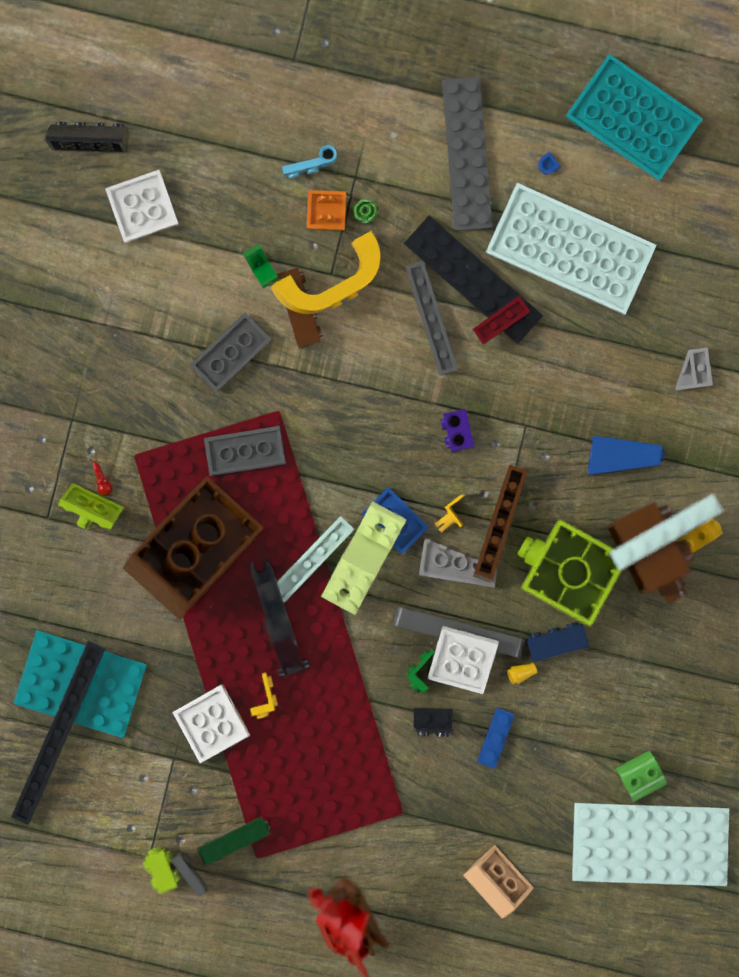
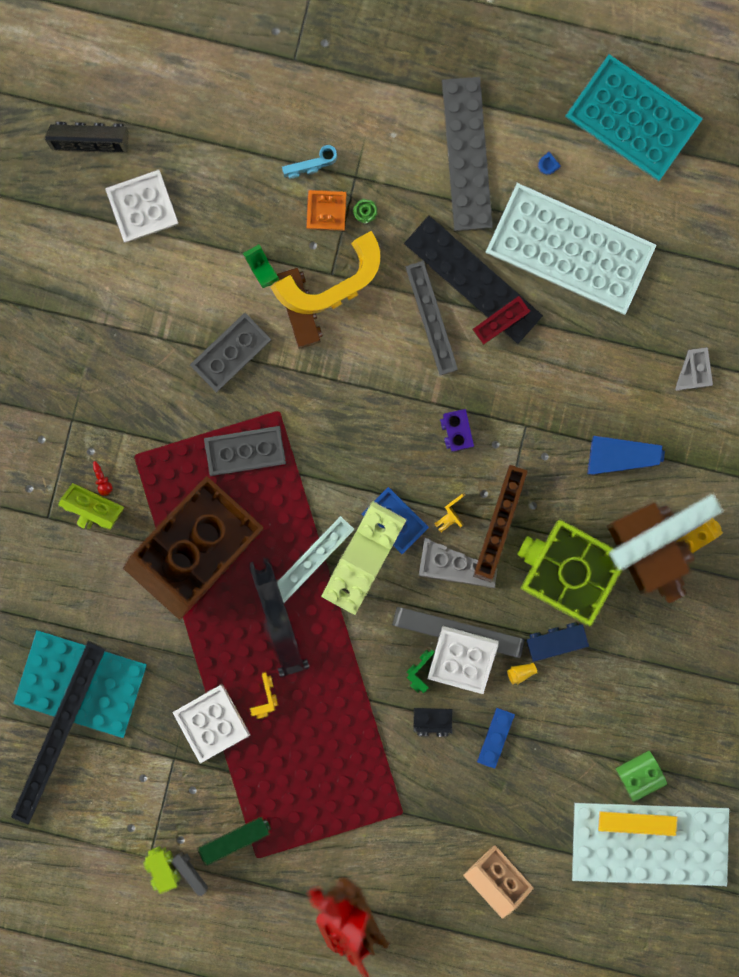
none -> yellow tile [598,811,677,836]

